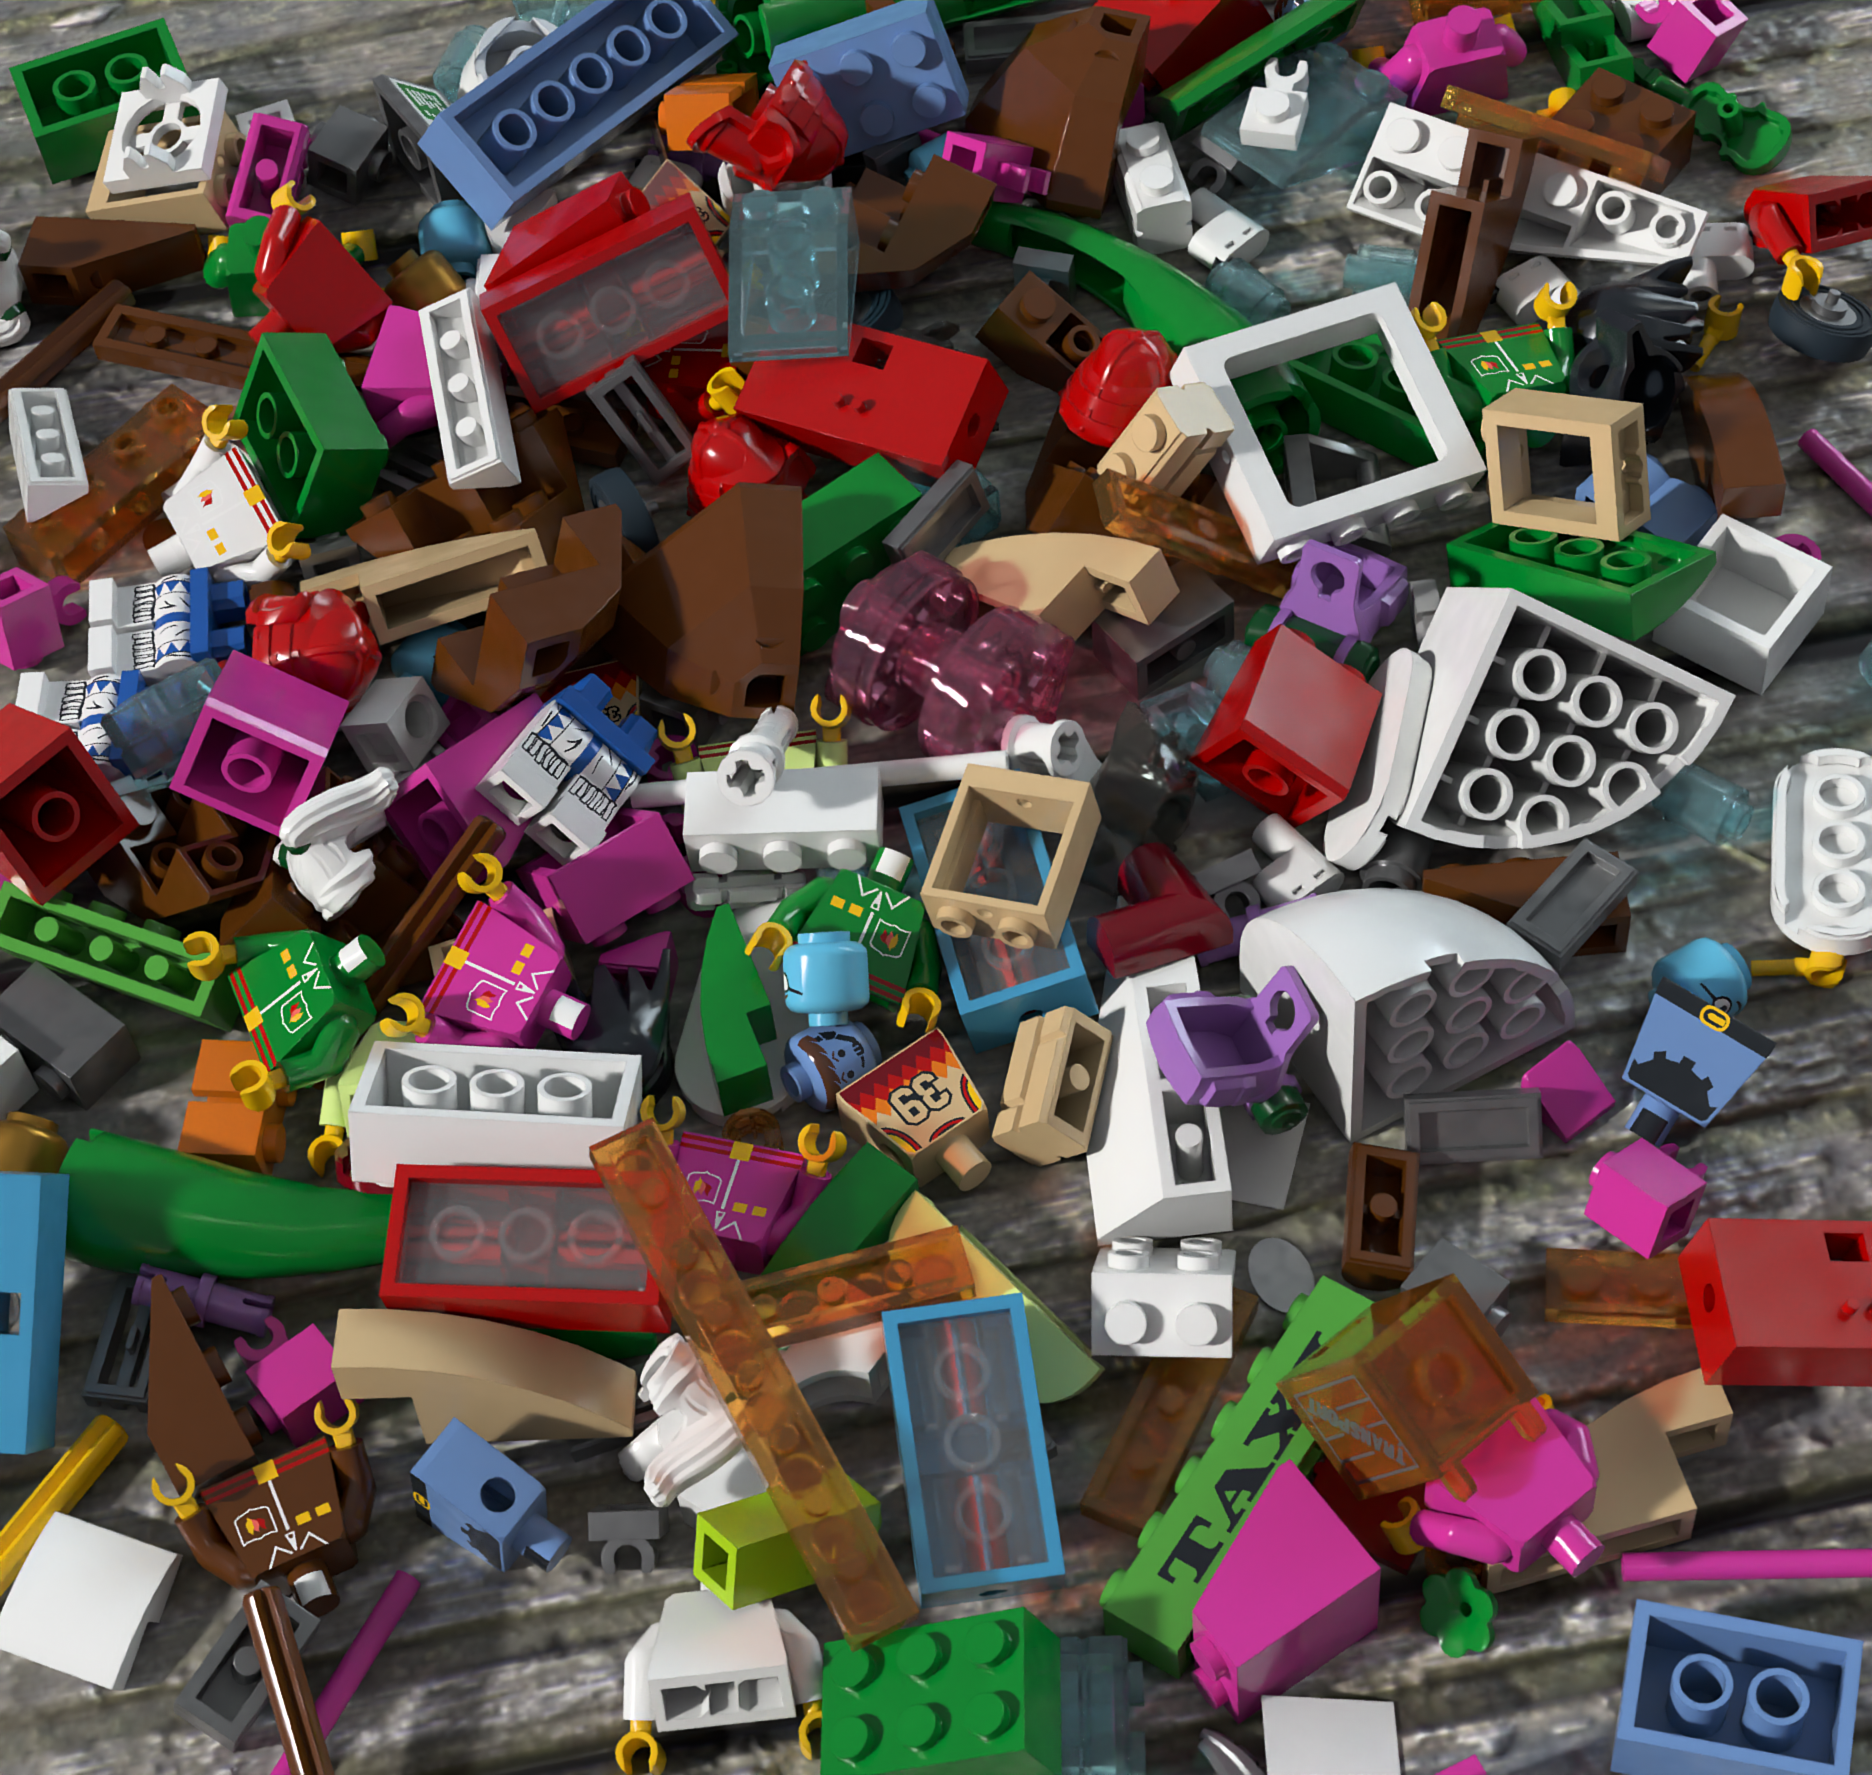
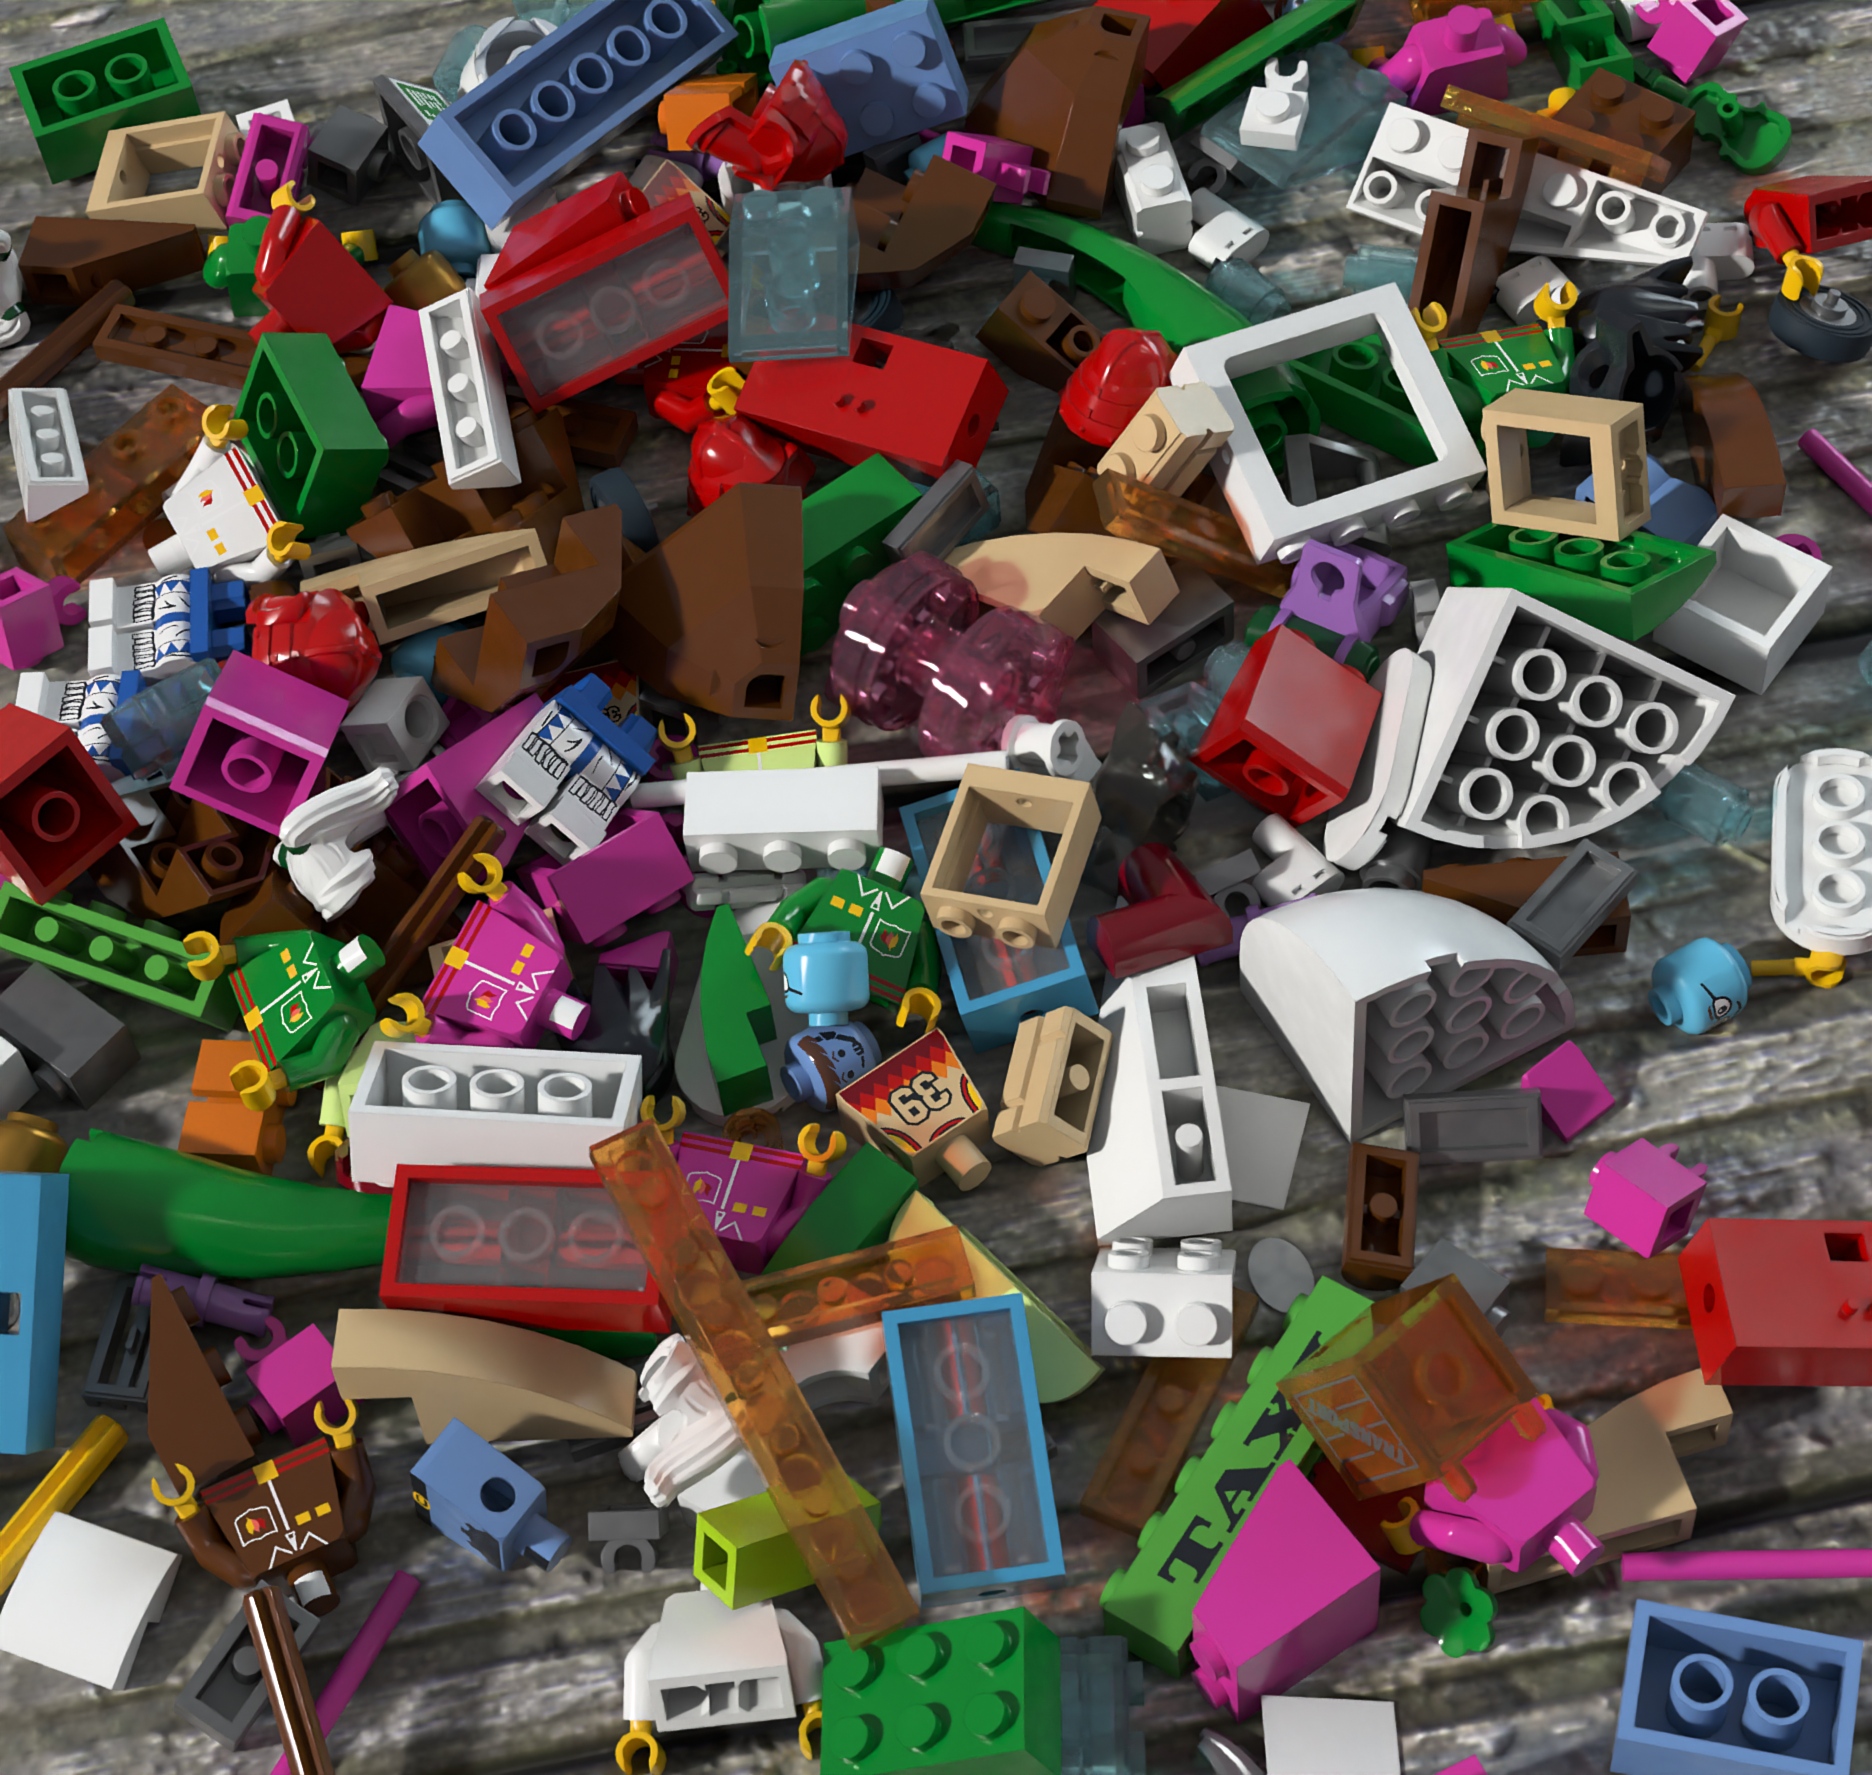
white piece [103,64,228,194] -> none
flat silver tile [585,355,693,486] -> none
reddish brown sticker [651,118,668,165] -> none
white pin [717,705,799,806] -> none
medium lavender piece [1146,965,1319,1135] -> none
torso [1622,976,1777,1148] -> none

